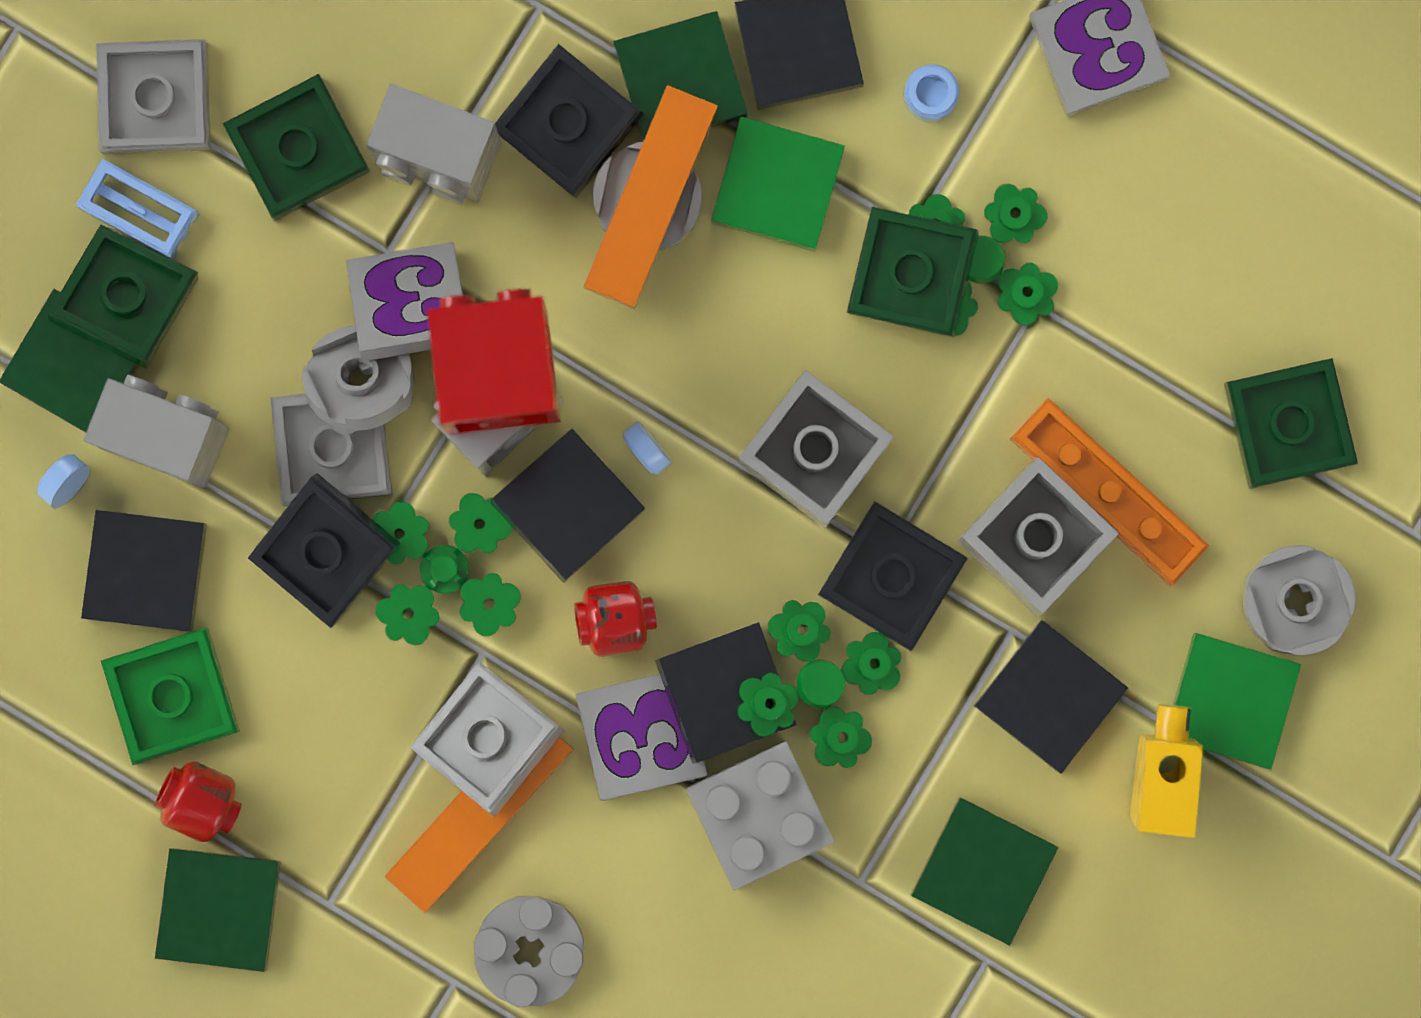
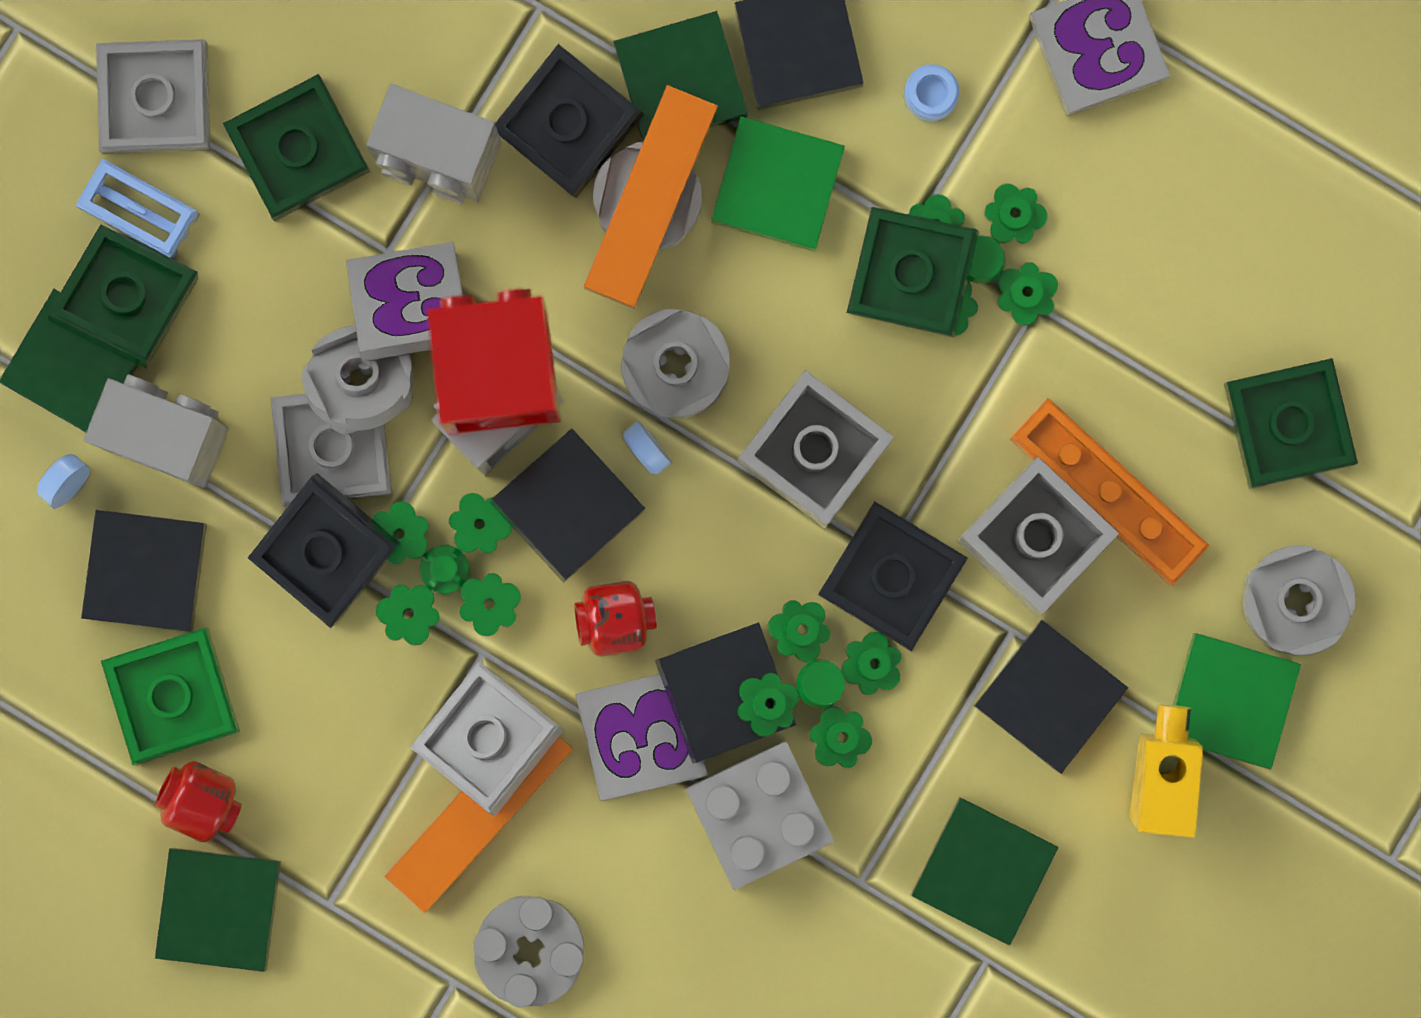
none -> light grey plate [621,309,730,419]

